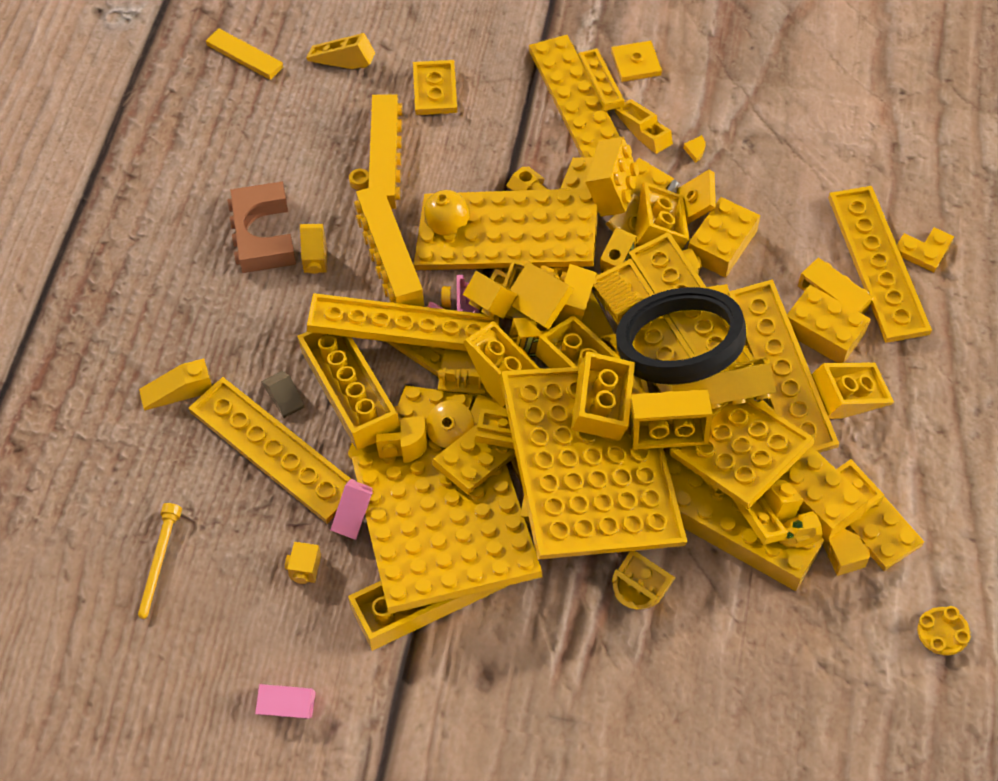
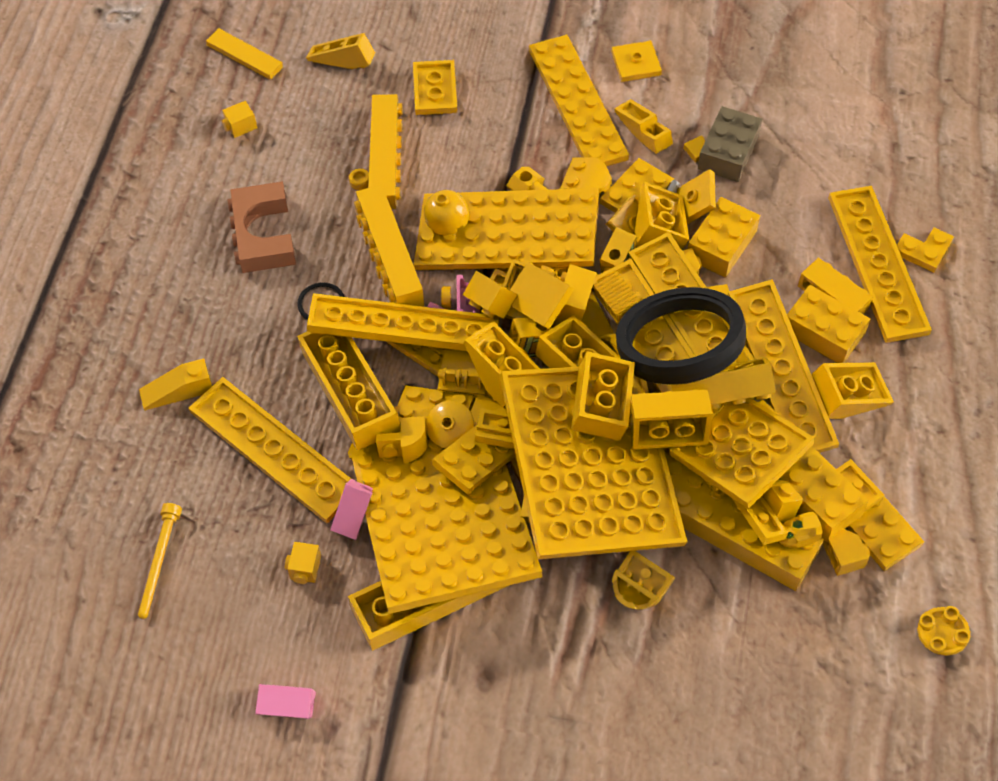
dark tan slope [261,371,304,418] -> none
yellow slope [300,224,328,274] -> none
yellow tile [578,49,625,111] -> none
yellow brick [585,137,639,217] -> none
none -> yellow brick [222,100,257,138]
none -> black tyre [297,282,345,320]
none -> dark tan brick [698,106,763,182]

